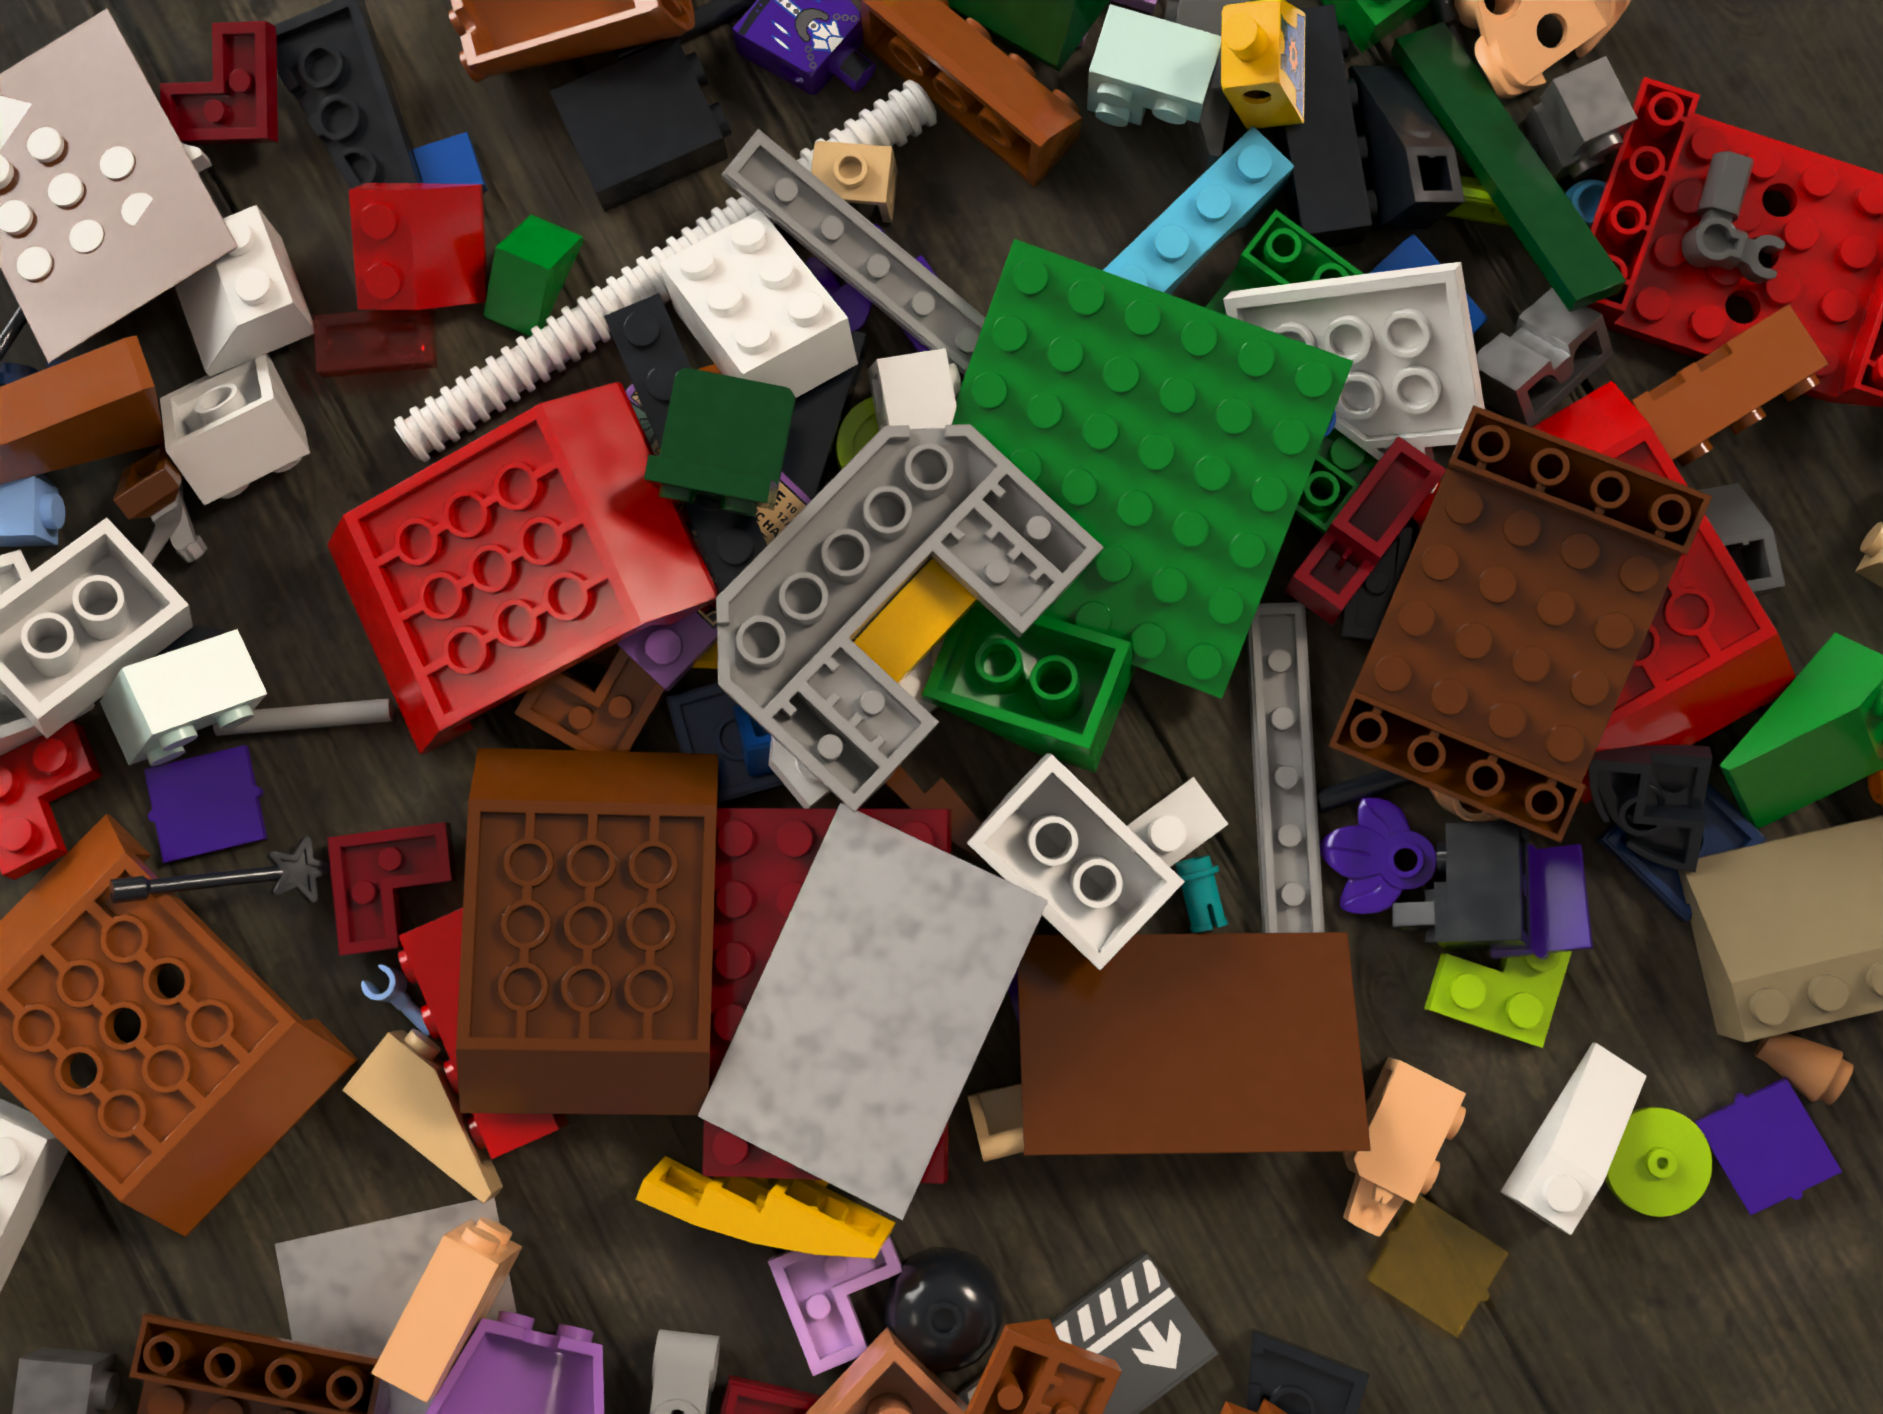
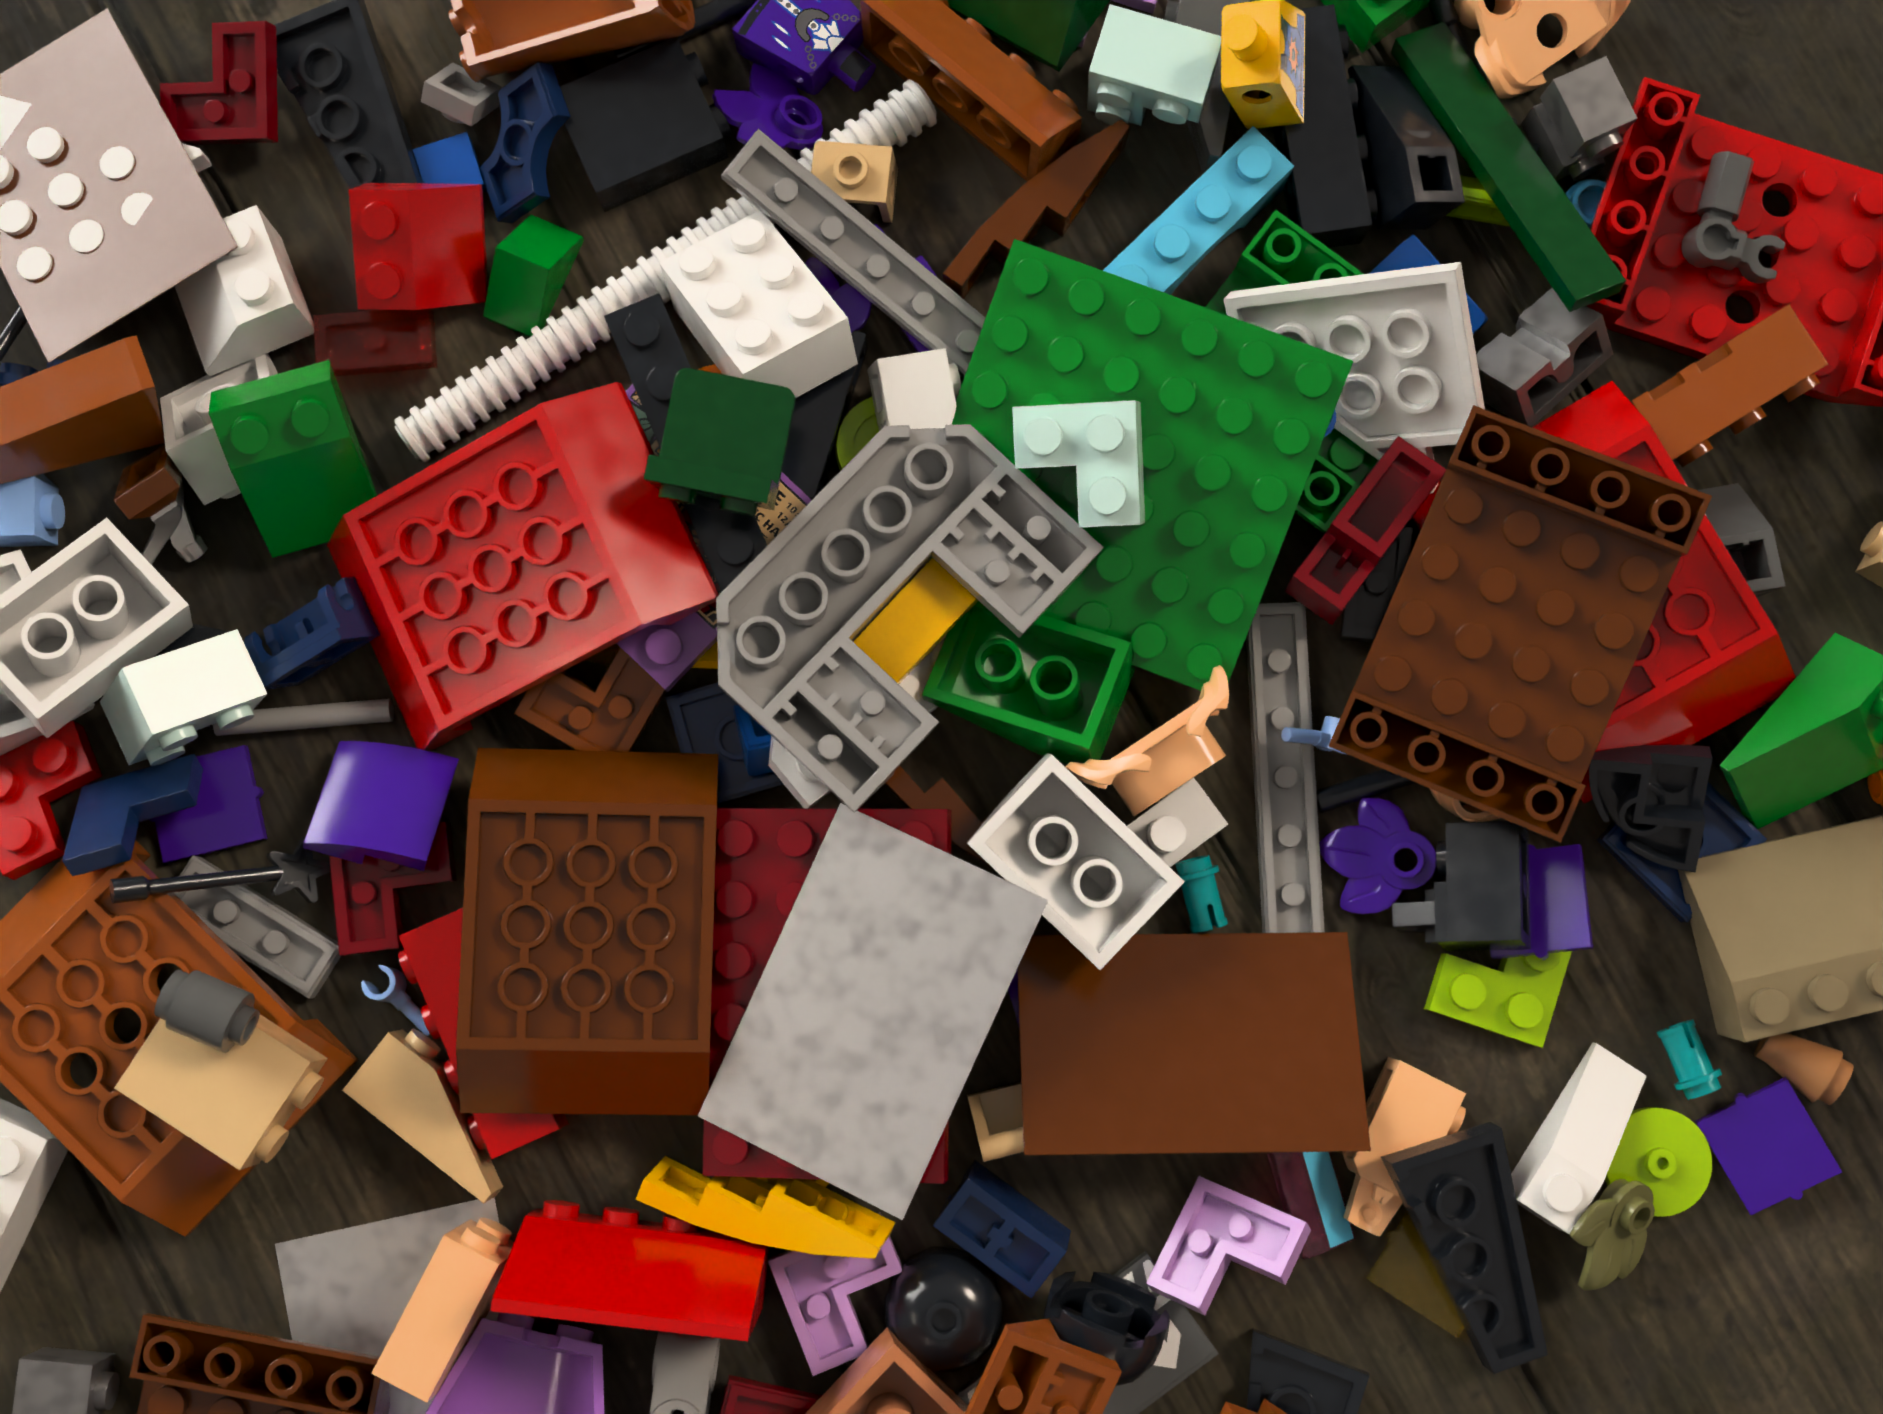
none -> dark blue tile [62,754,203,876]
none -> tan brick [114,1015,328,1170]
none -> dark grey brick [154,970,260,1053]
none -> light grey tile [174,855,341,999]
none -> green slope [209,360,377,558]
none -> dark blue hinge [244,577,380,690]
none -> dark purple slope [303,741,459,871]
none -> light grey plate [421,62,502,126]
none -> dark blue tile [480,62,571,223]
none -> red slope [490,1200,770,1342]
none -> dark purple plate [712,63,823,150]
none -> dark blue hinge [933,1160,1071,1299]
none -> reddish brown slope [943,120,1130,299]
none -> light aqua brick [1012,400,1145,527]
none -> black cylinder [1043,1271,1170,1386]
none -> light nougat piece [1066,665,1229,816]
none -> lavender plate [1146,1176,1311,1315]
none -> slope [1267,1152,1355,1260]
none -> light blue hand [1281,716,1346,754]
none -> black wing [1381,1122,1548,1374]
none -> olive plate [1570,1179,1655,1291]
none -> teal pin [1656,1019,1722,1100]

